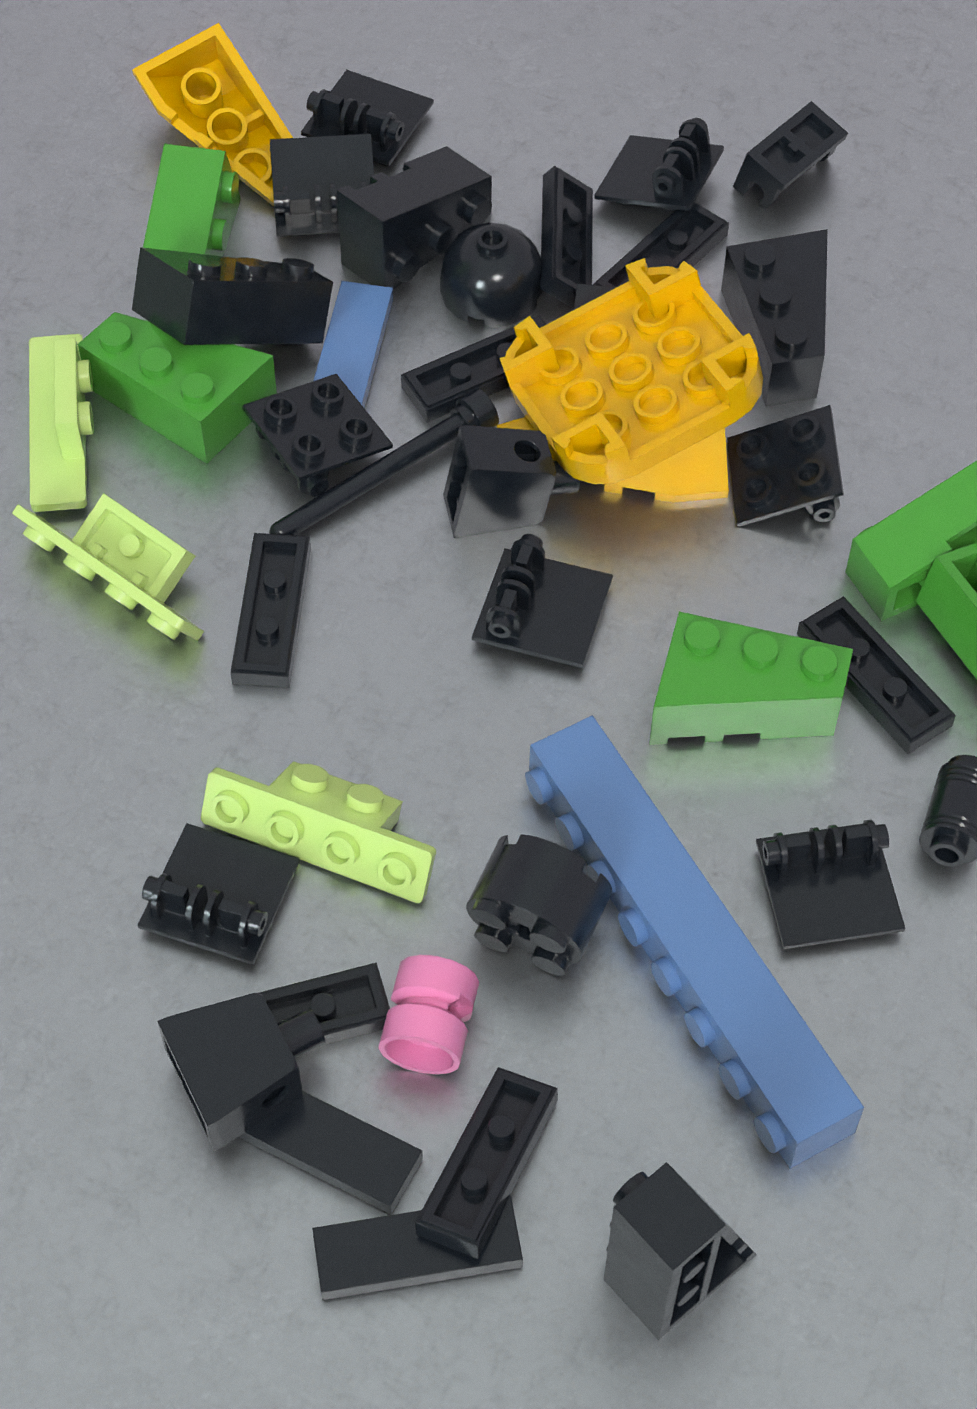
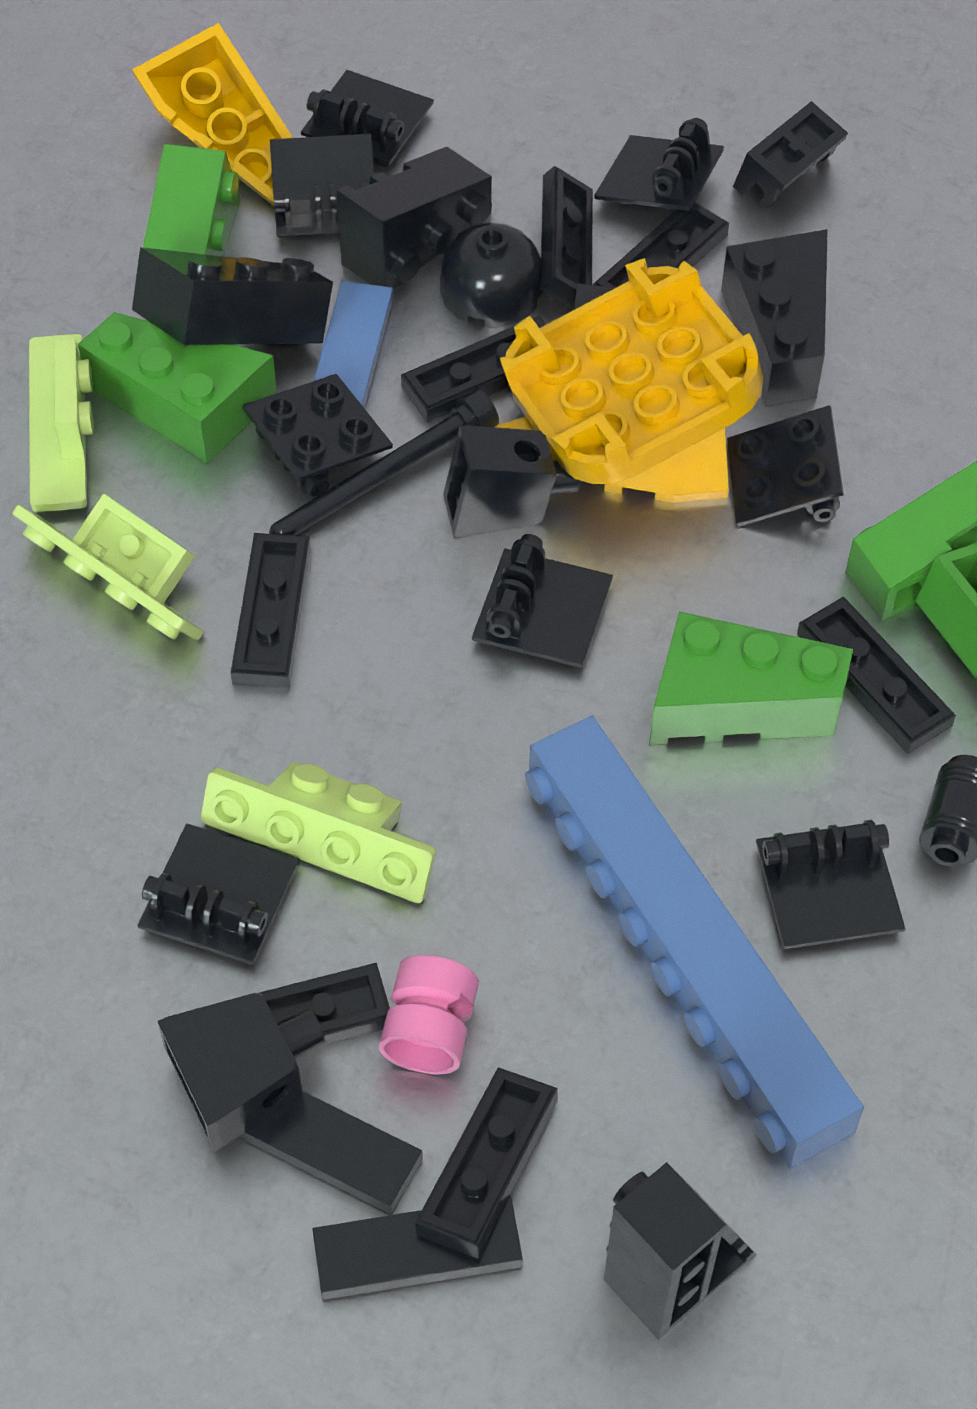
black brick [466,834,612,976] -> none

